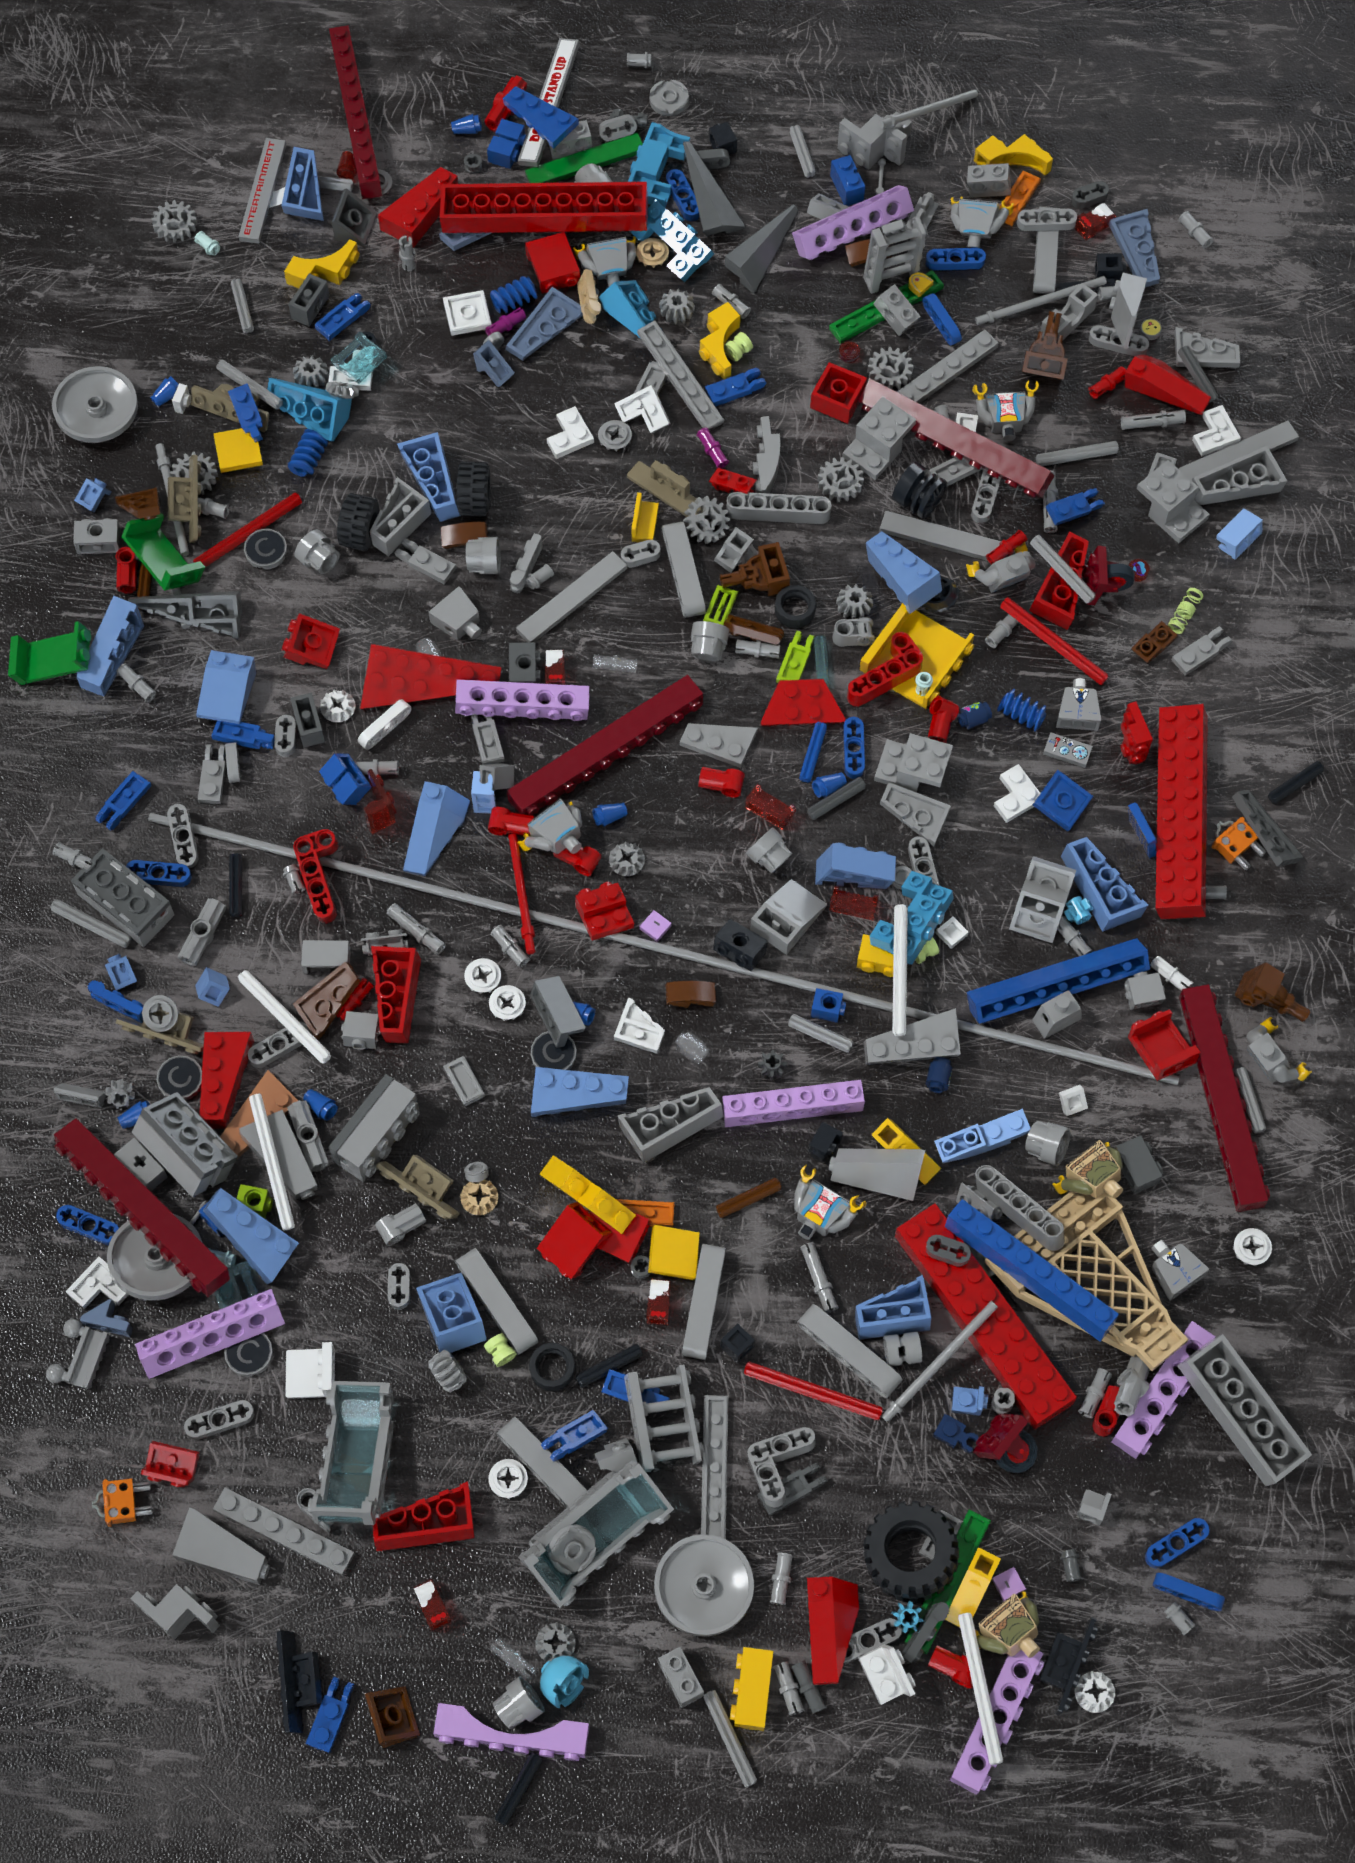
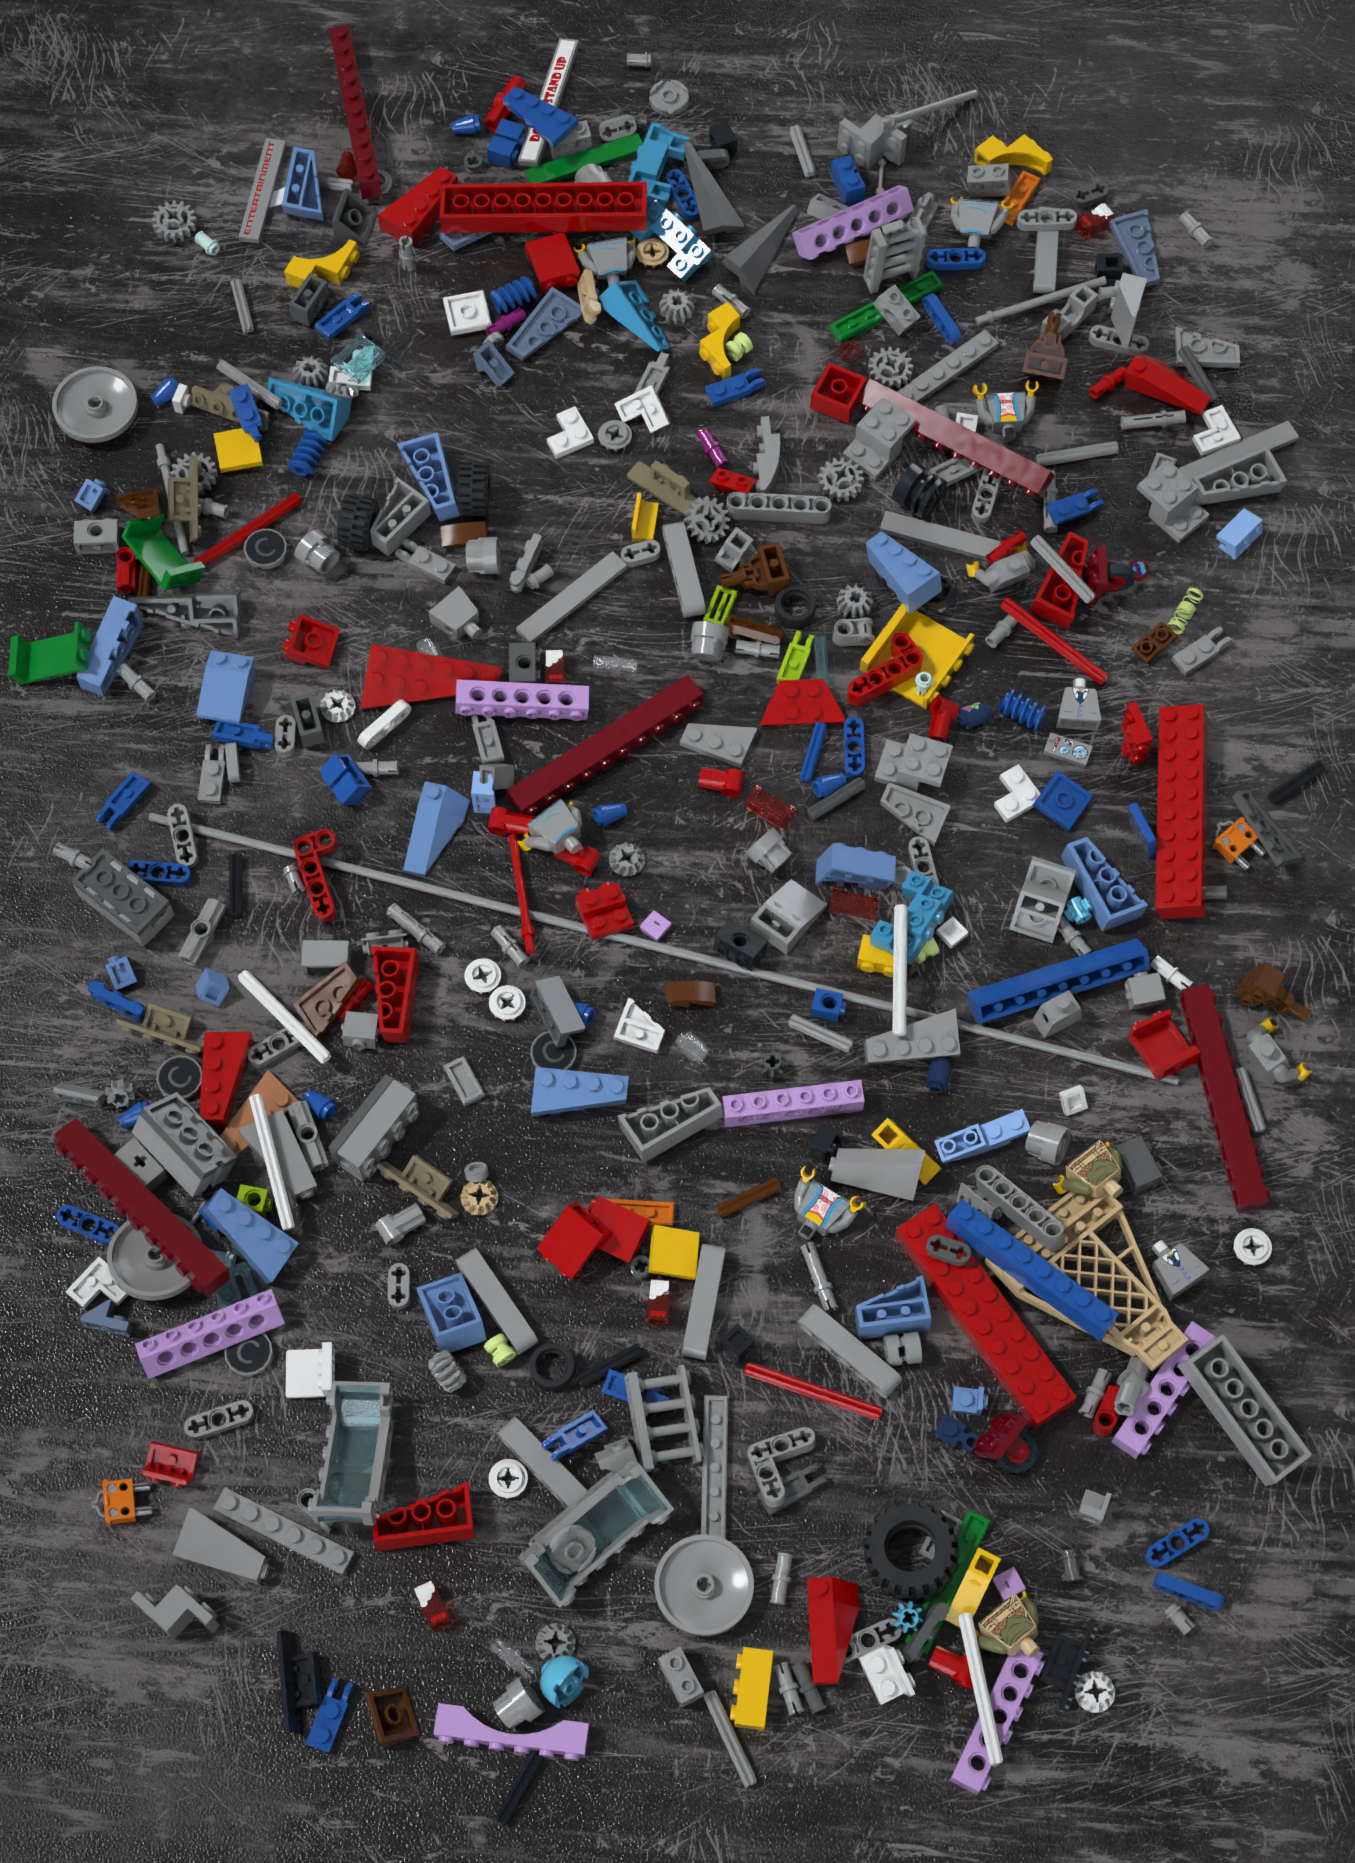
light grey gear [46,1319,110,1390] -> none
light grey axle [50,899,132,948] -> none
light grey gear [142,995,180,1032] -> none
clear red bracket [363,769,397,834] -> none
yellow arch [539,1155,636,1234] -> none
light grey tile [637,320,724,431] -> none
light grey bar [881,1300,998,1423] -> none
yellow tile [908,272,934,297] -> none
light grey bush [991,1388,1015,1414] -> none
tile [1140,319,1162,340] -> none

